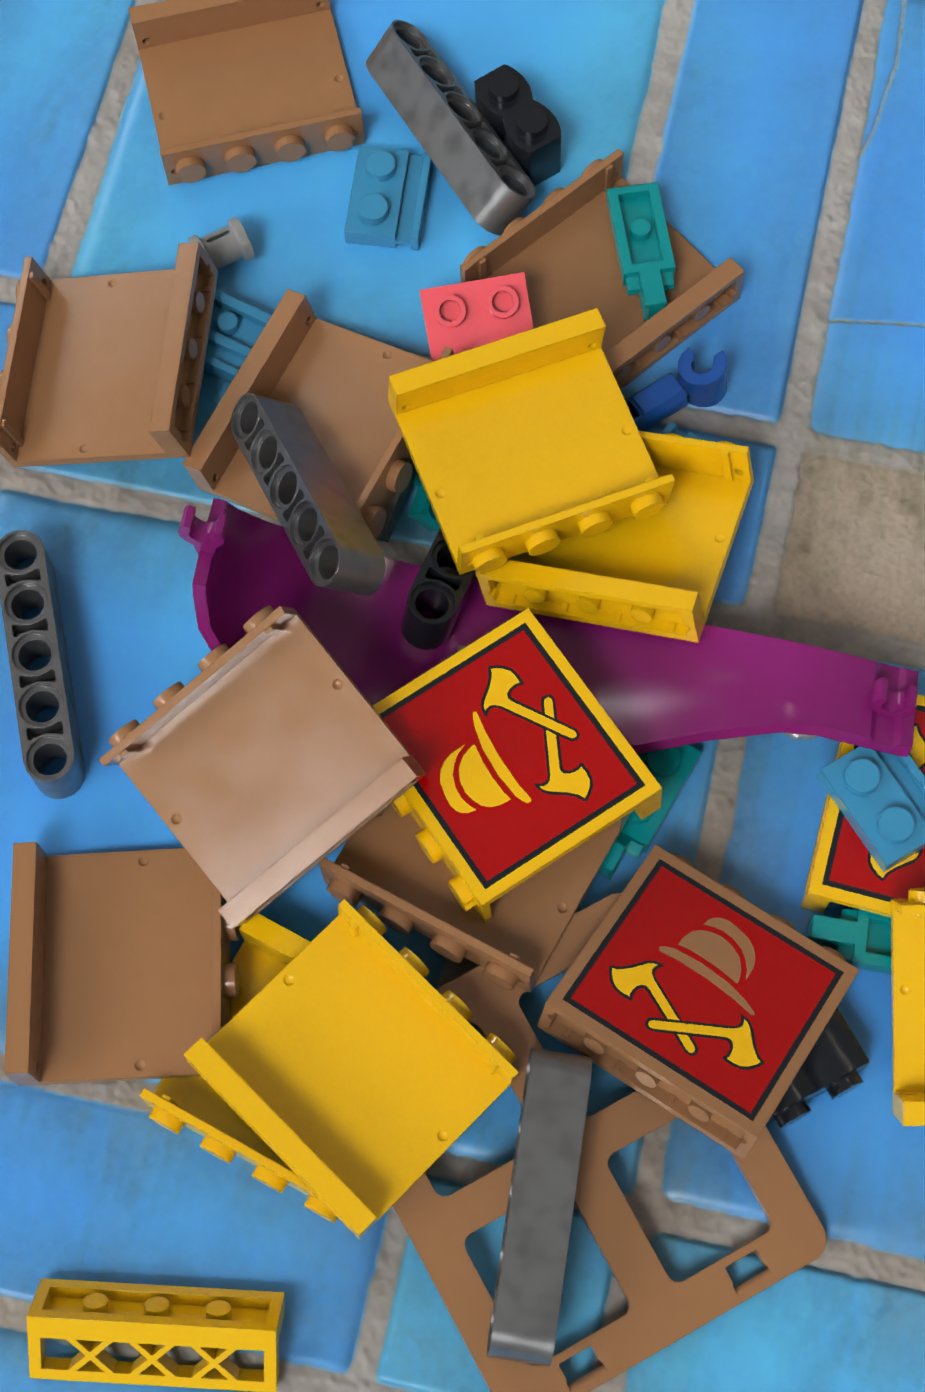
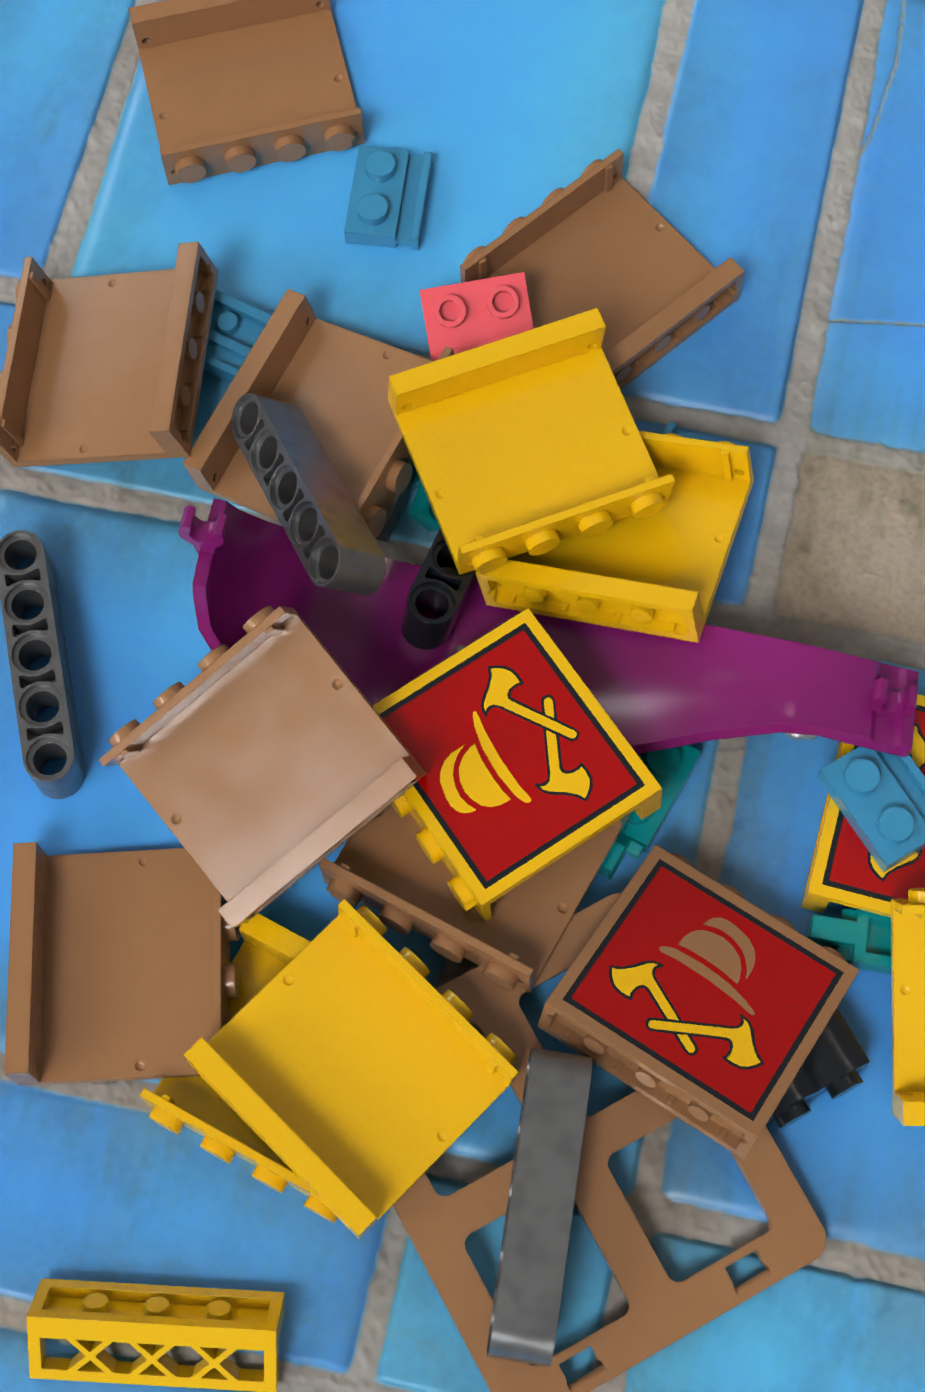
light grey bush [188,217,255,270] -> none
flat silver beam [366,20,536,236] -> none
black brick [474,64,561,186] -> none
teal hinge [606,182,676,322] -> none
blue piece [625,347,727,432] -> none

